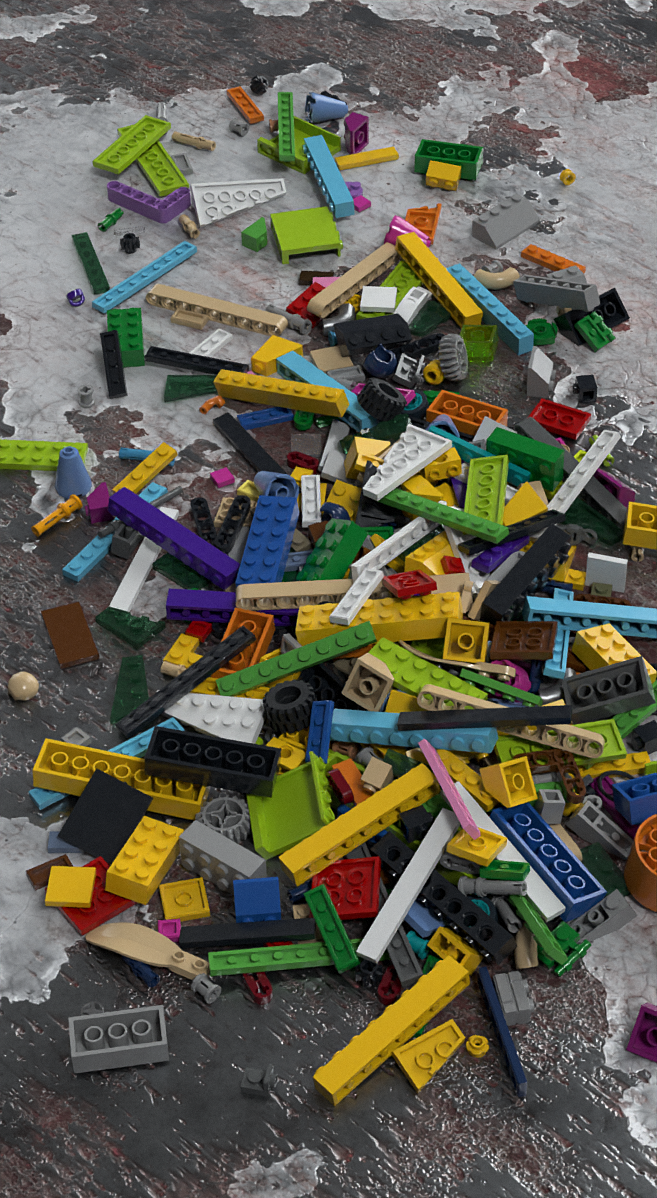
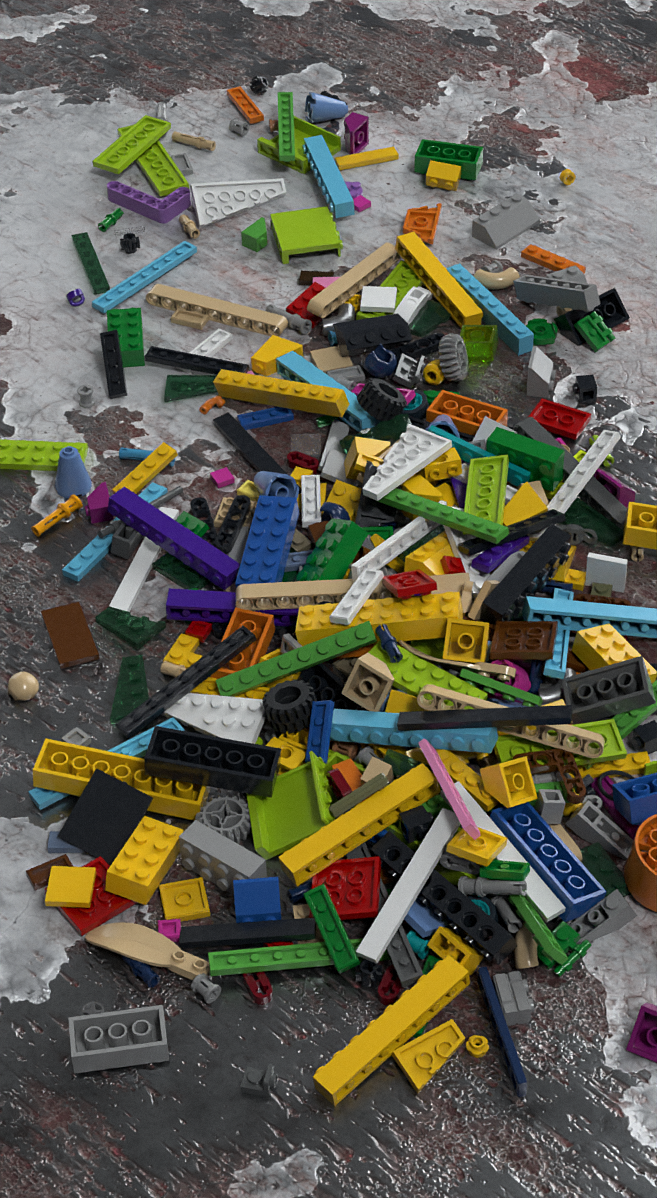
green plate [294,410,316,431] -> none
dark pink cone [384,215,431,248] -> none
none -> green plate [175,511,209,537]
none -> olive axle [329,773,389,818]
none -> dark blue pin [375,624,403,663]

